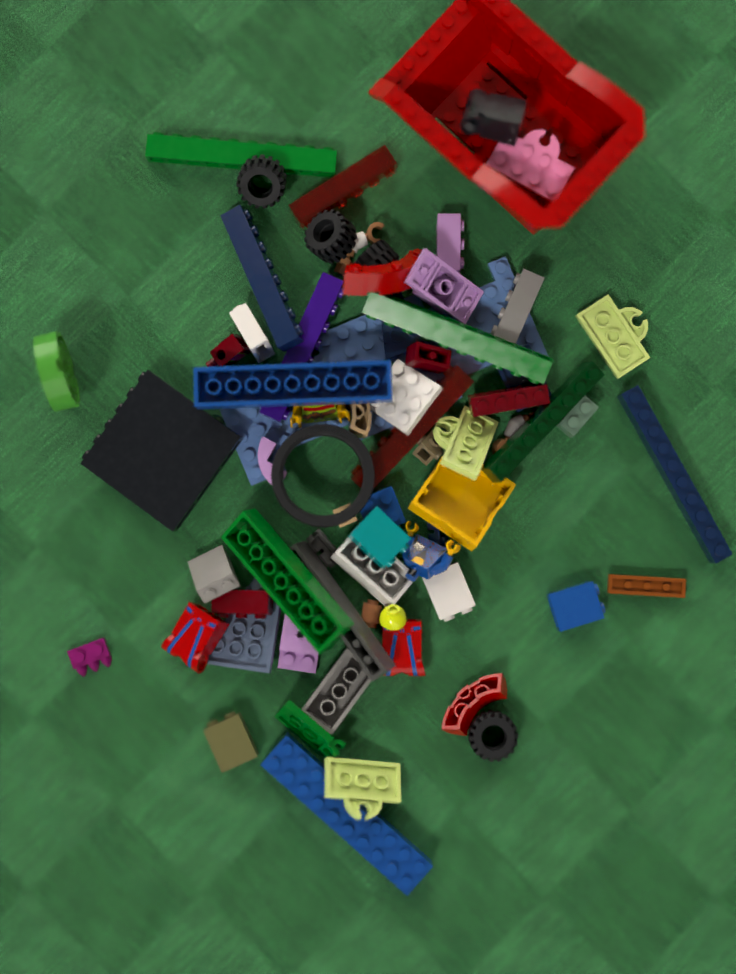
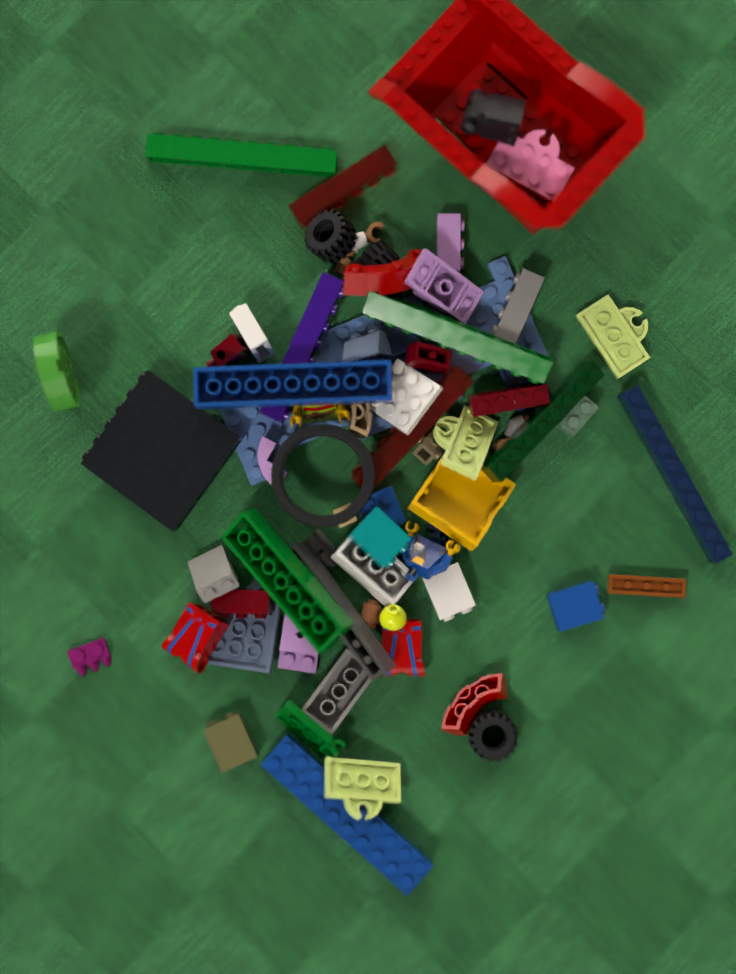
dark blue brick [220,205,304,352] -> none
black tyre [236,154,287,209] -> none
none -> sand blue slope [342,329,392,362]

